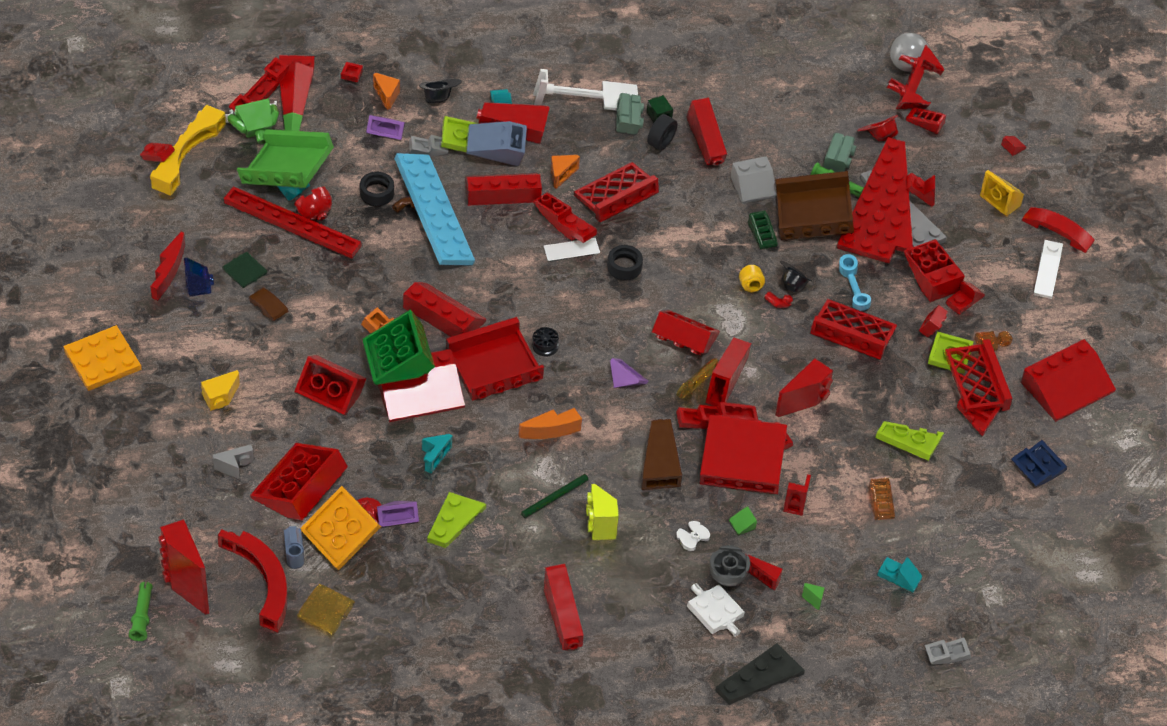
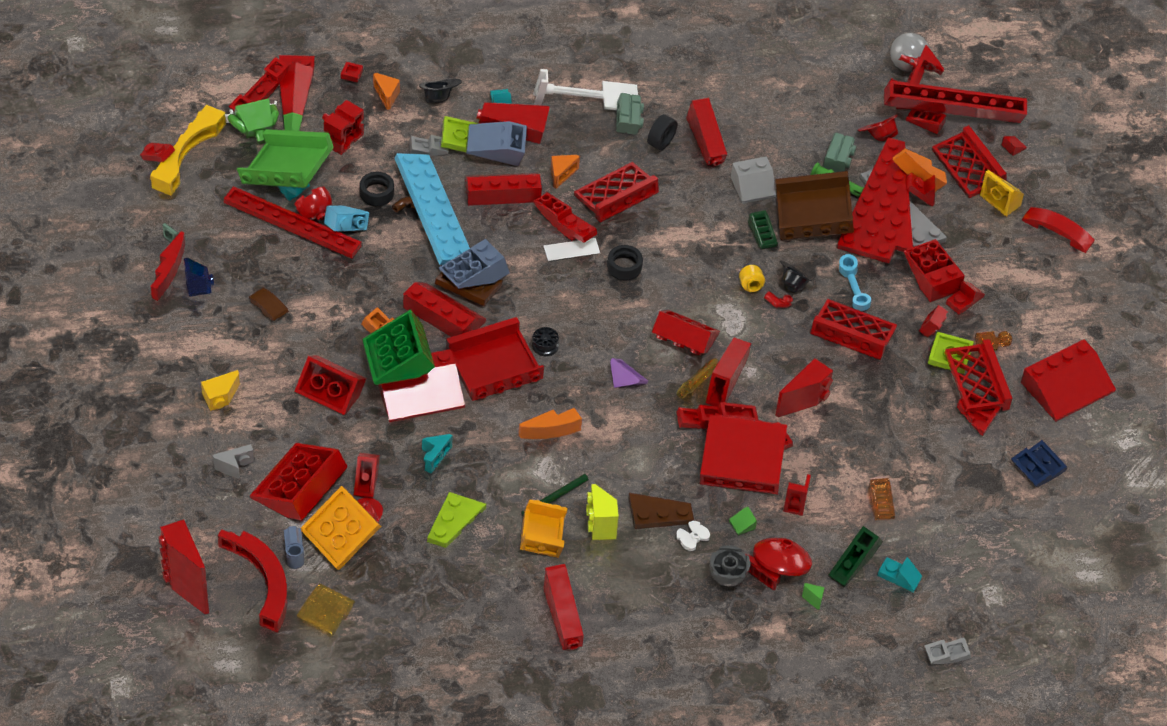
light orange plate [63,325,142,391] -> none
bright green pin [129,582,153,641] -> none
clear green piece [222,252,267,288] -> none
medium lavender slope [366,115,405,140] -> none
medium lavender slope [377,501,419,527] -> none
reddish brown slope [641,419,682,490] -> none
dark green brick [647,95,673,123] -> none
white plate [687,583,745,637] -> none
pearl dark grey wing [715,643,805,705] -> none
lime wing [875,421,944,461] -> none
white slope [1033,240,1063,299] -> none
none -> sand green slope [163,223,186,242]
none -> red brick [322,100,364,155]
none -> medium azure slope [324,205,369,231]
none -> red slope [354,453,380,498]
none -> reddish brown wing [435,272,503,306]
none -> sand blue slope [439,239,510,288]
none -> light orange panel [520,500,567,558]
none -> reddish brown wing [629,493,694,529]
none -> red dish [753,538,812,576]
none -> dark green slope [828,526,883,586]
none -> red brick [884,80,1027,123]
none -> orange slope [893,148,947,192]
none -> red fence [932,125,1007,198]

